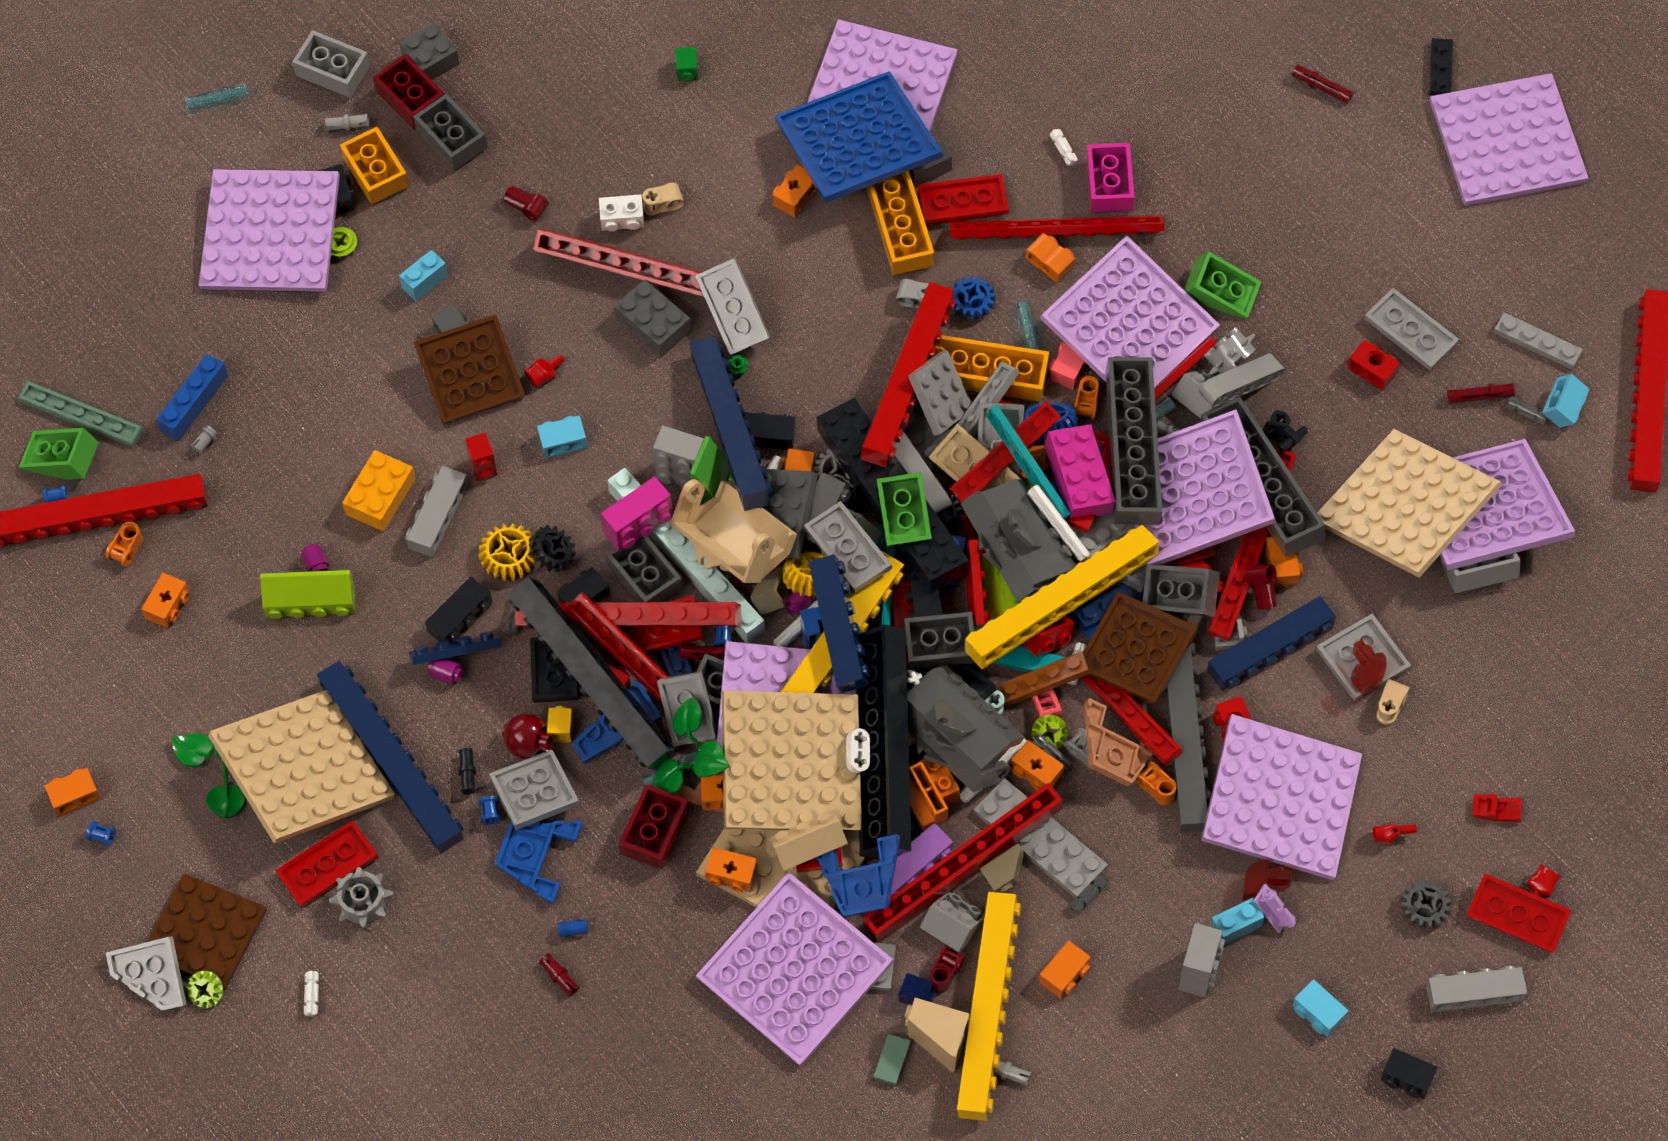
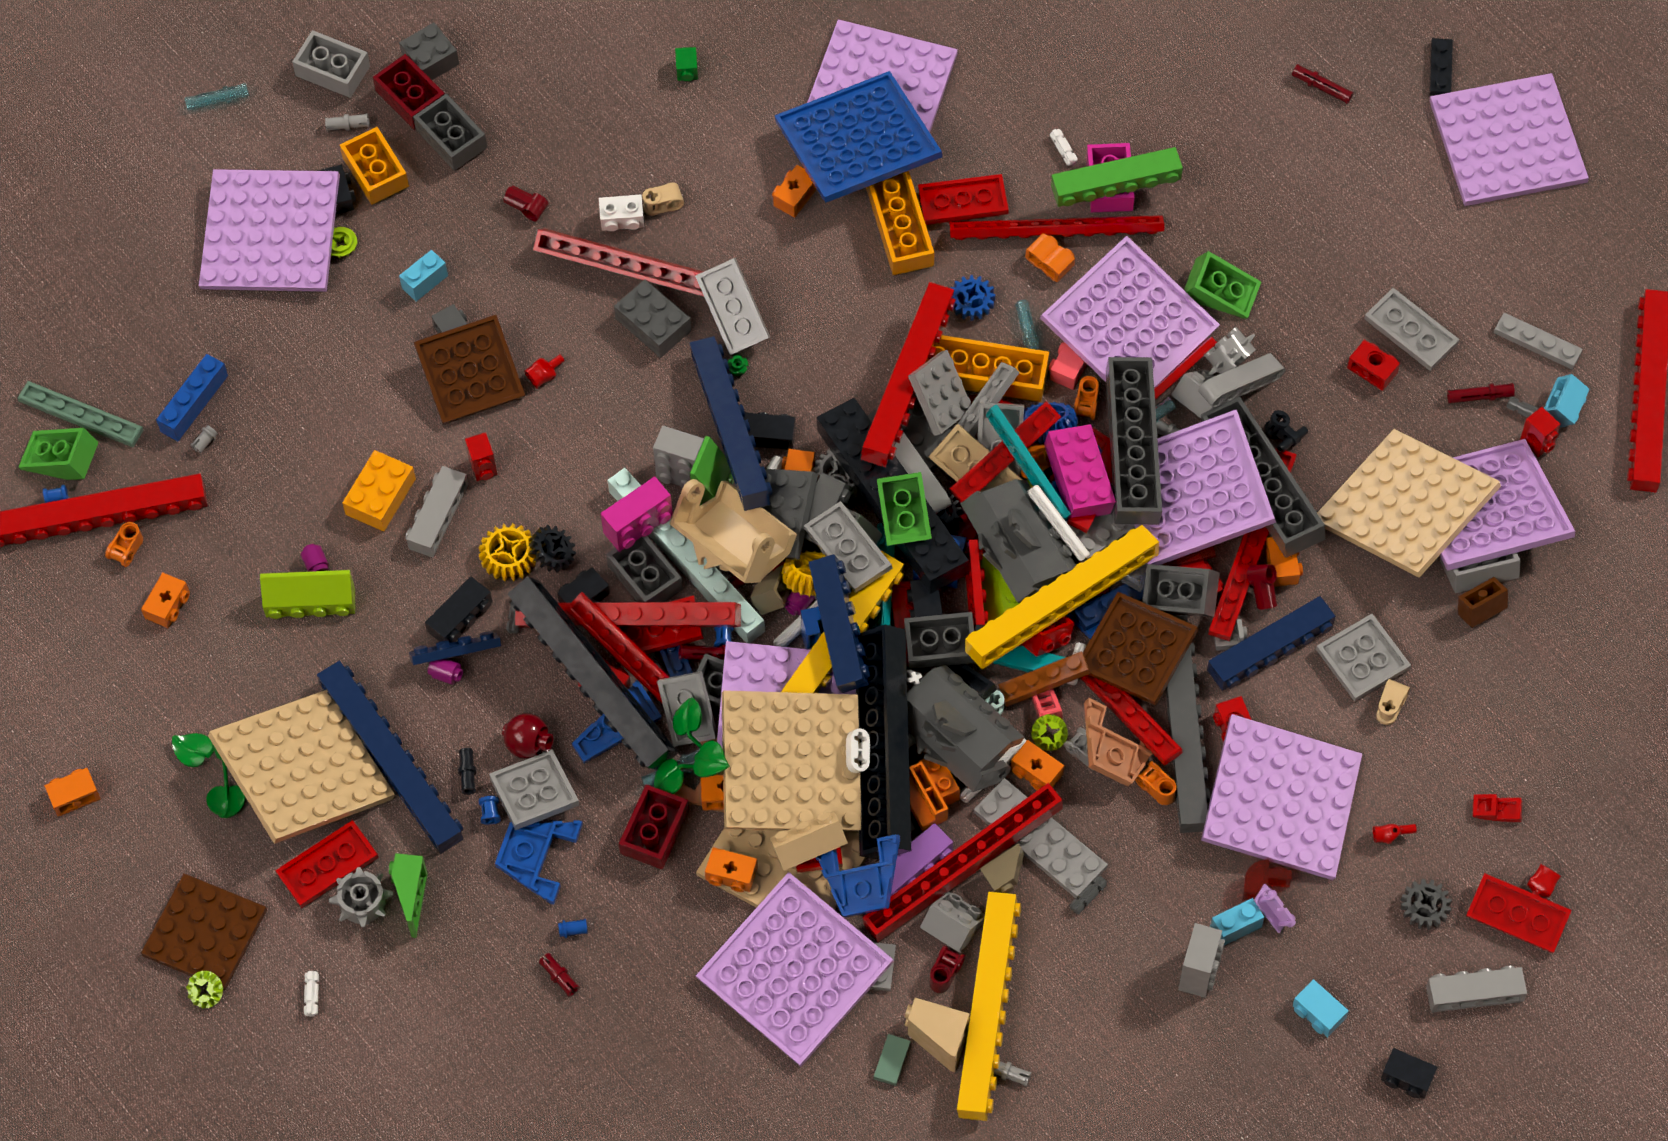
blue bush [86,820,116,847] -> none
light grey plate [106,937,187,1011] -> none
black plate [530,637,578,703] -> none
medium azure brick [537,415,587,458] -> none
yellow brick [547,706,573,742] -> none
light grey piece [895,279,929,308] -> none
clear blue brick [898,973,936,1005] -> none
dark grey brick [909,141,952,187] -> none
dark grey axle [1032,734,1071,771] -> none
orange brick [1039,940,1091,999] -> none
clear red brick [1350,639,1387,697] -> none
none -> bright green slope [389,853,428,938]
none -> bright green brick [1051,147,1183,207]
none -> reddish brown brick [1458,577,1508,628]
none -> red brick [1520,407,1561,457]

